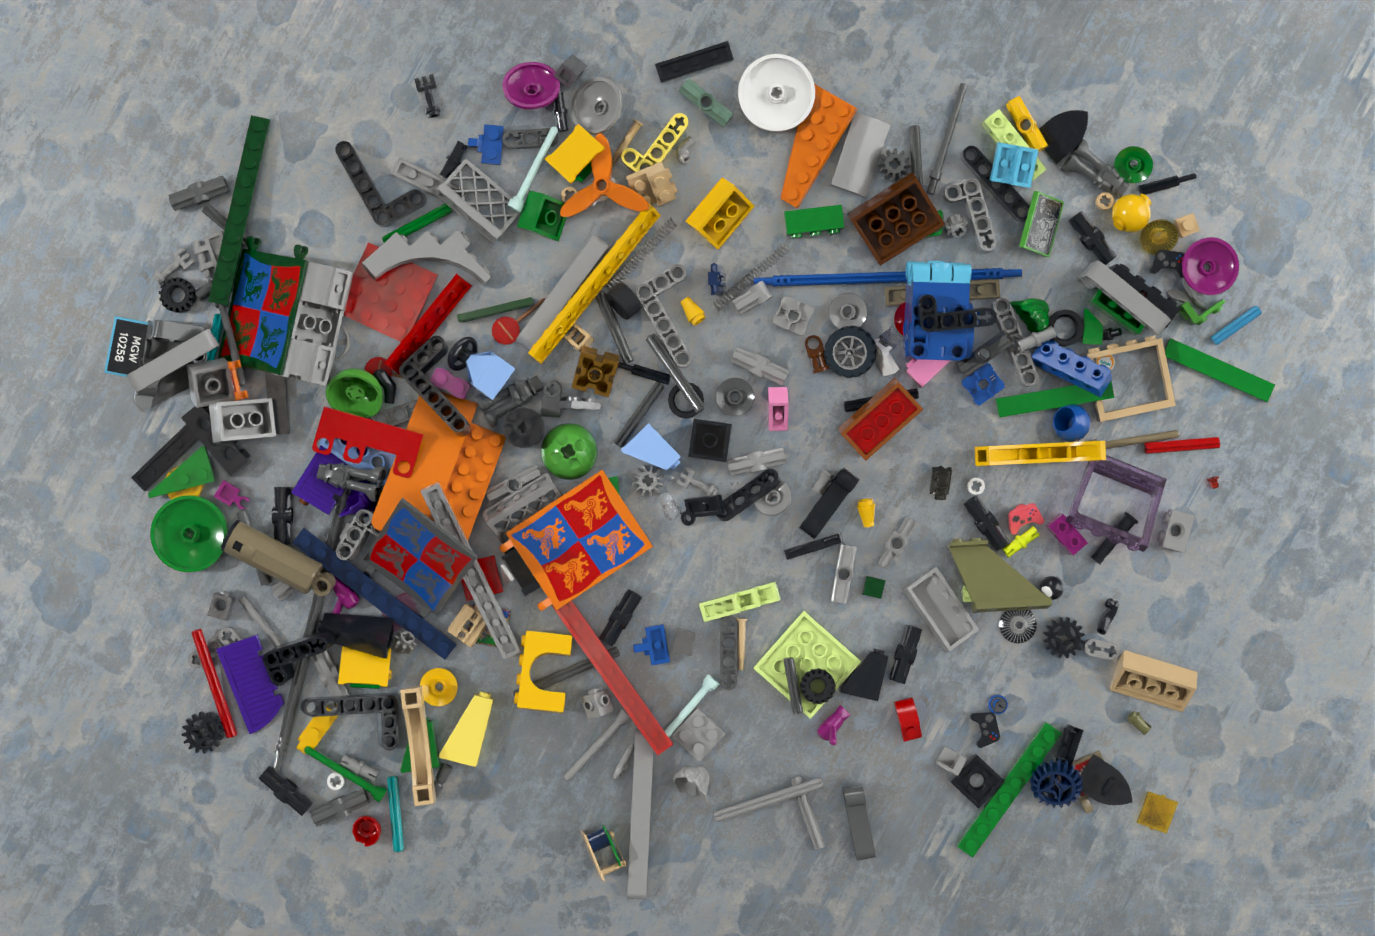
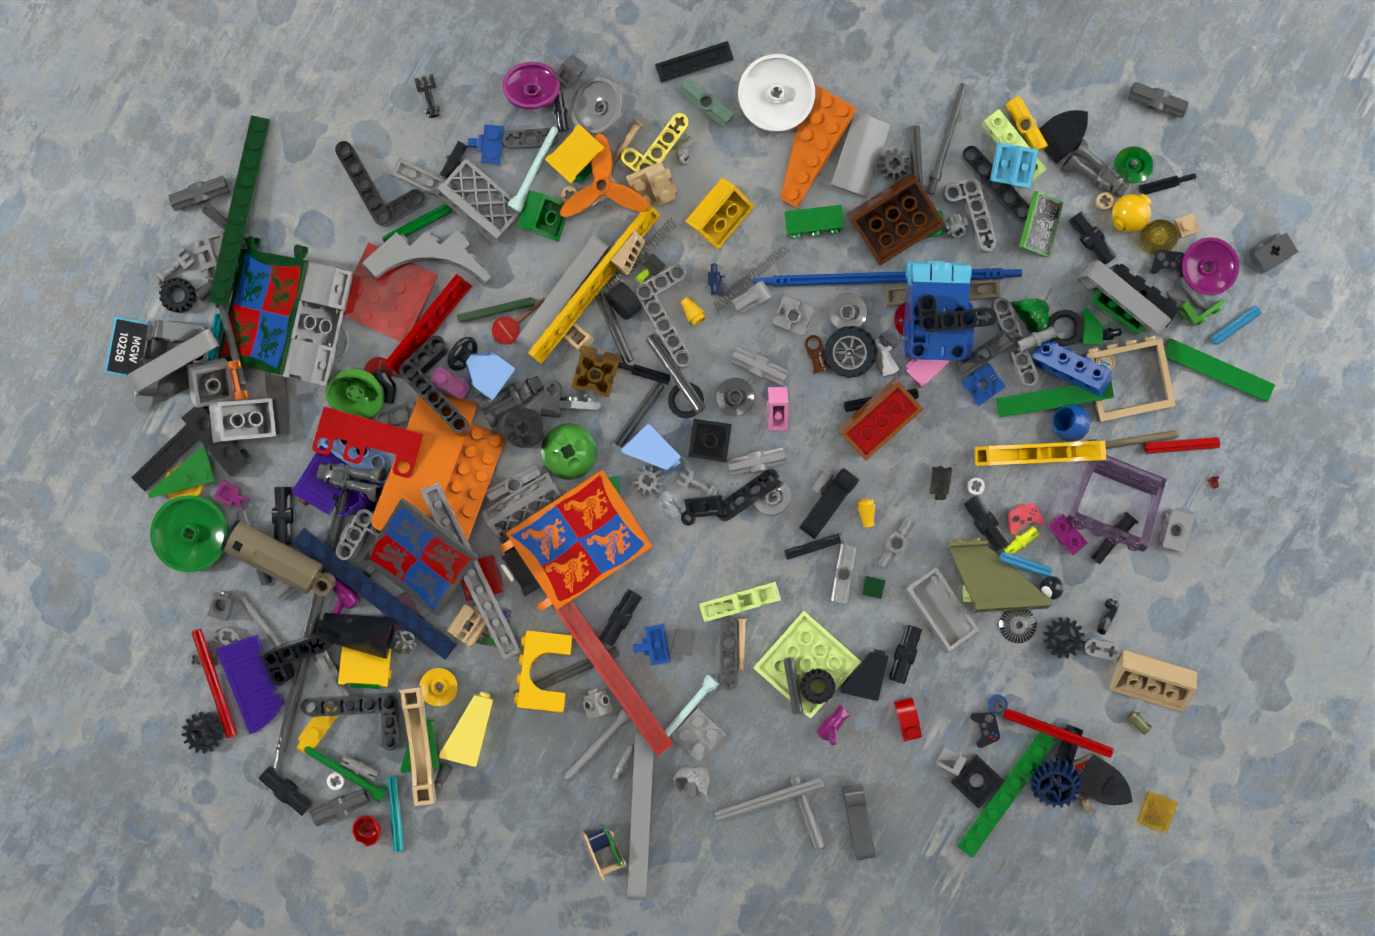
none -> tan slope [611,231,645,275]
none -> pearl dark grey piece [635,253,666,284]
none -> dark azure axle [999,552,1052,577]
none -> red axle [1003,708,1114,758]
none -> dark grey piece [1128,82,1189,118]
none -> dark grey brick [1249,232,1299,274]

